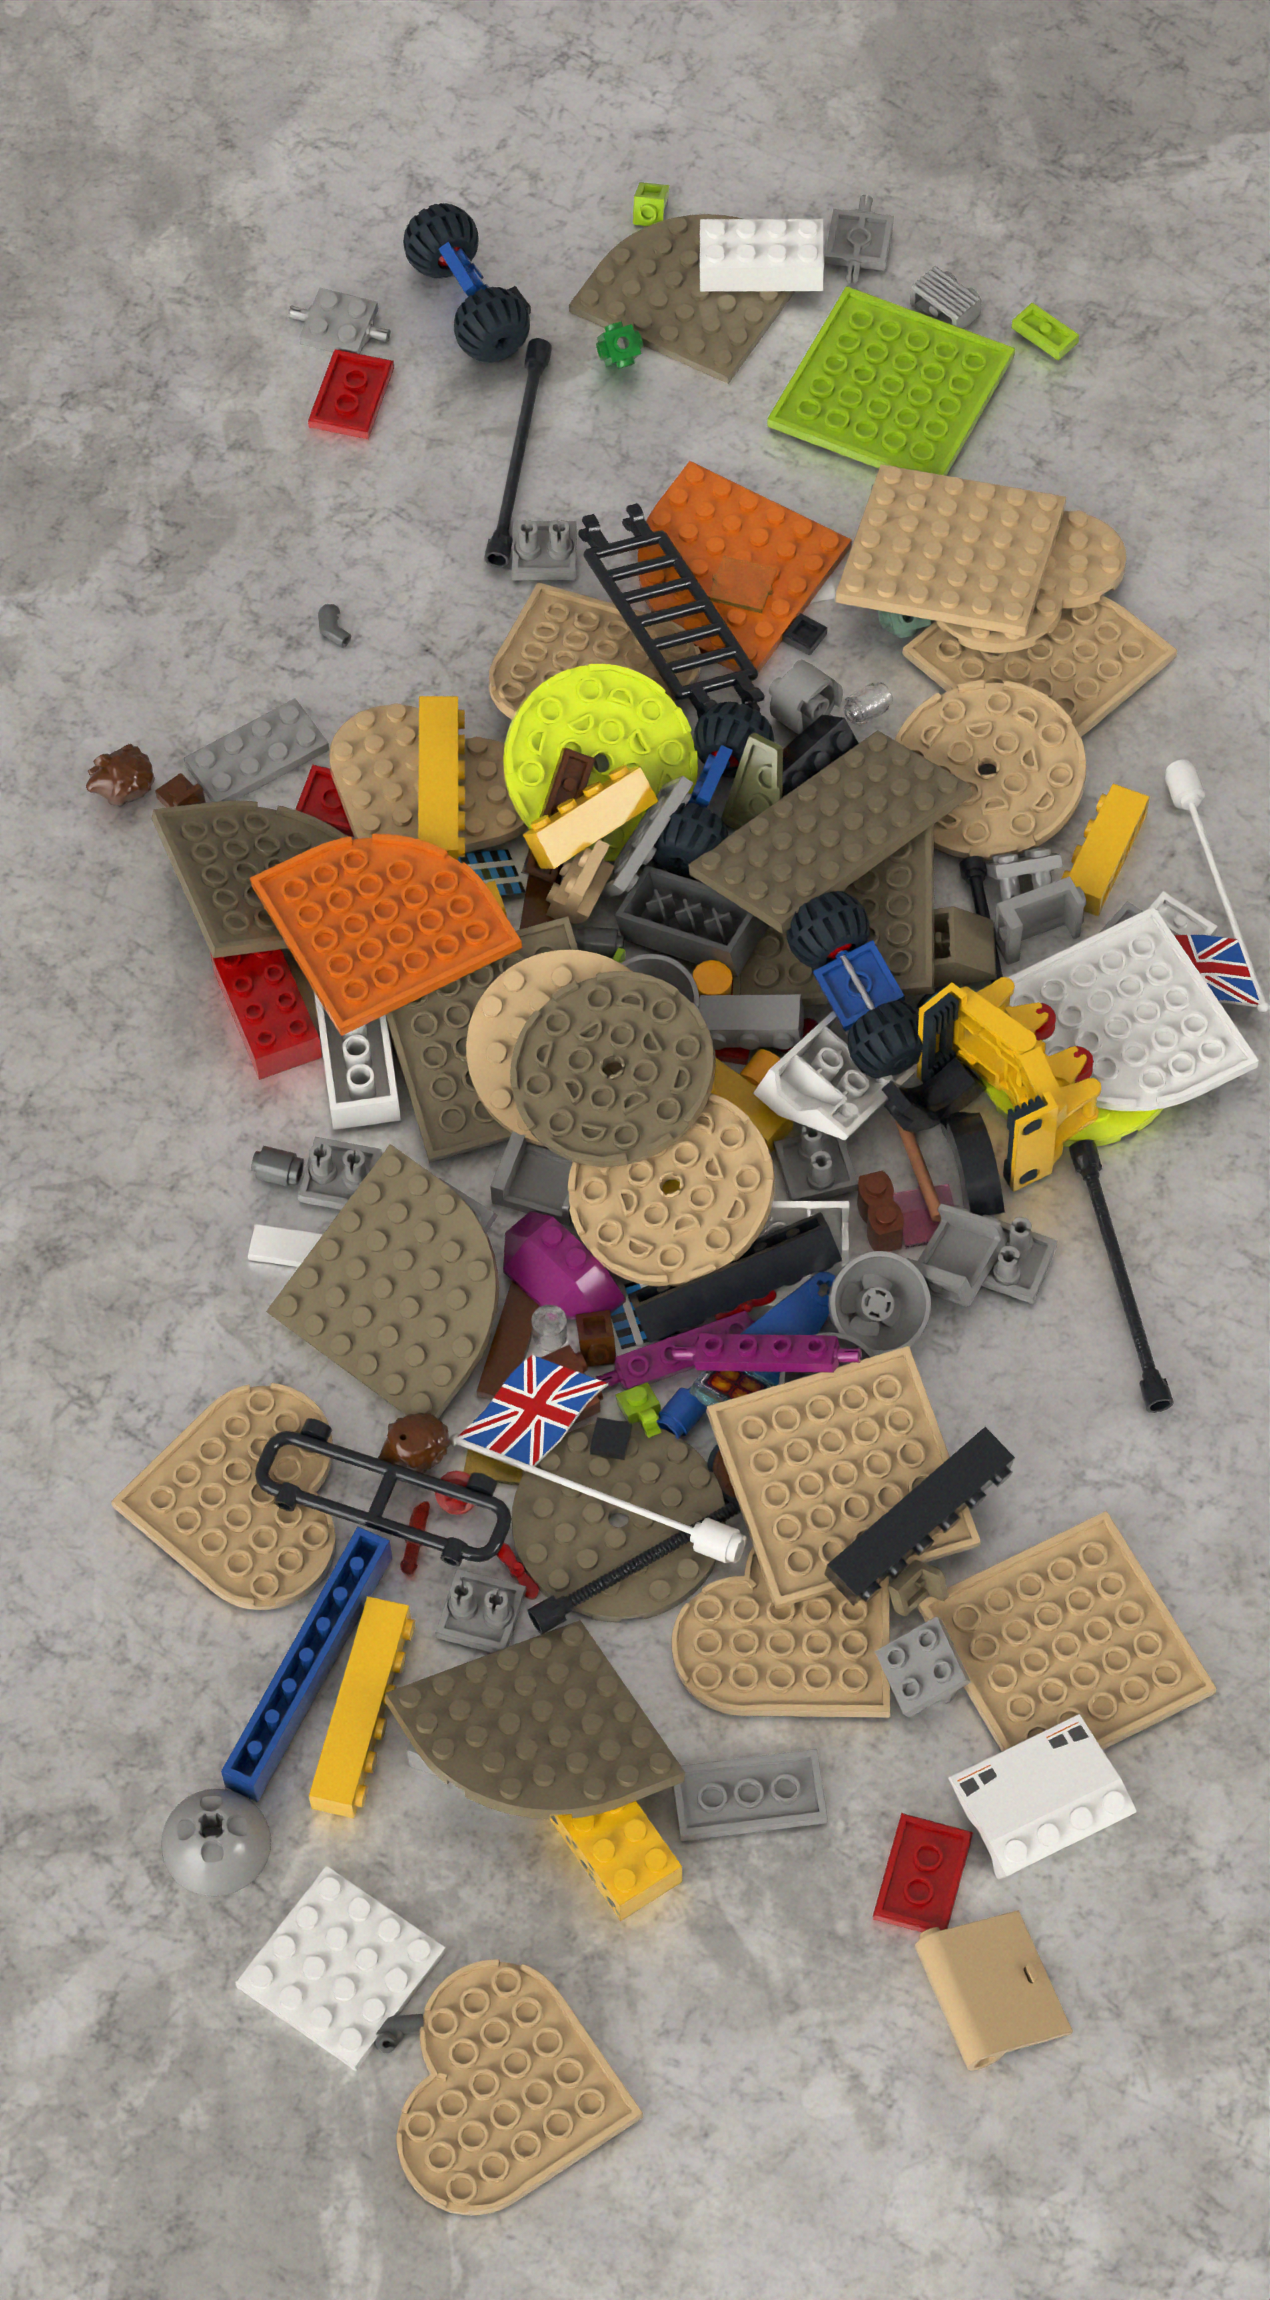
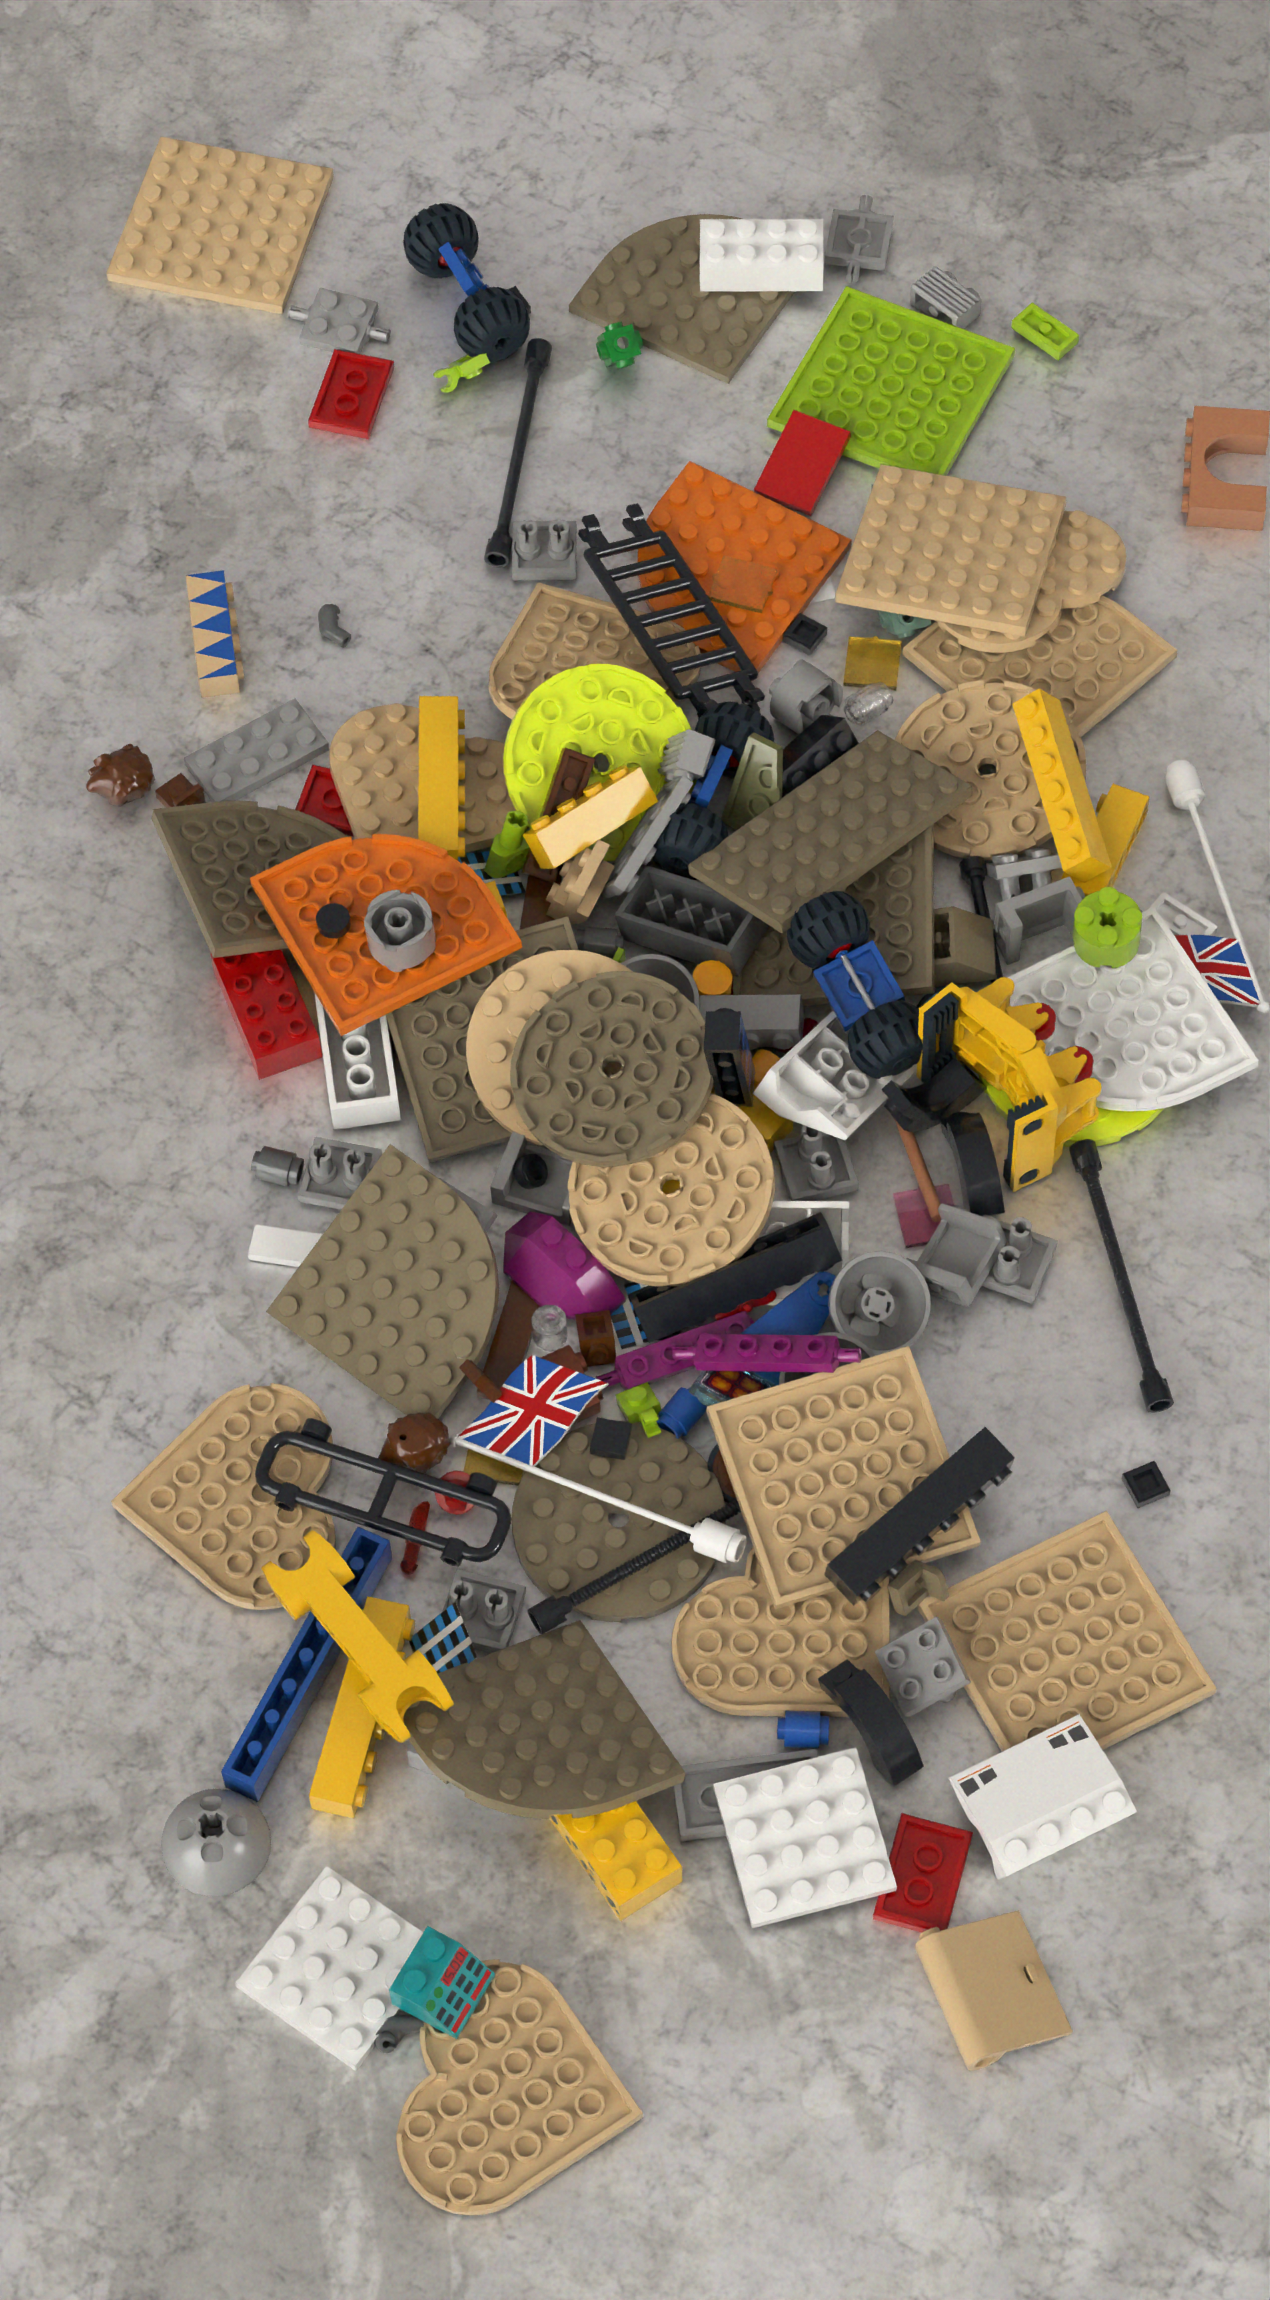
red piece [497,1543,539,1600] -> none
lime bracket [633,182,670,226] -> none
copper brick [857,1170,904,1252] -> none
none -> tan plate [106,137,334,314]
none -> tan brick [186,570,244,698]
none -> yellow piece [261,1530,454,1743]
none -> black tile [316,903,351,938]
none -> light grey brick [364,890,436,972]
none -> teal slope [389,1926,495,2039]
none -> sticker [409,1602,478,1673]
none -> lime plate [433,353,490,393]
none -> reddish brown tile [459,1359,502,1403]
none -> lime piece [484,811,529,878]
none -> black tile [514,1154,548,1190]
none -> light grey brick [657,729,715,782]
none -> black brick [704,1008,755,1107]
none -> white plate [713,1747,897,1928]
none -> red tile [754,410,851,516]
none -> blue brick [777,1710,829,1749]
none -> black arch [818,1659,924,1786]
none -> clear yellow piece [843,636,902,691]
none -> yellow brick [1013,688,1112,883]
none -> lime brick [1073,887,1142,968]
none -> black tile [1122,1461,1171,1508]
none -> nougat arch [1181,406,1270,531]

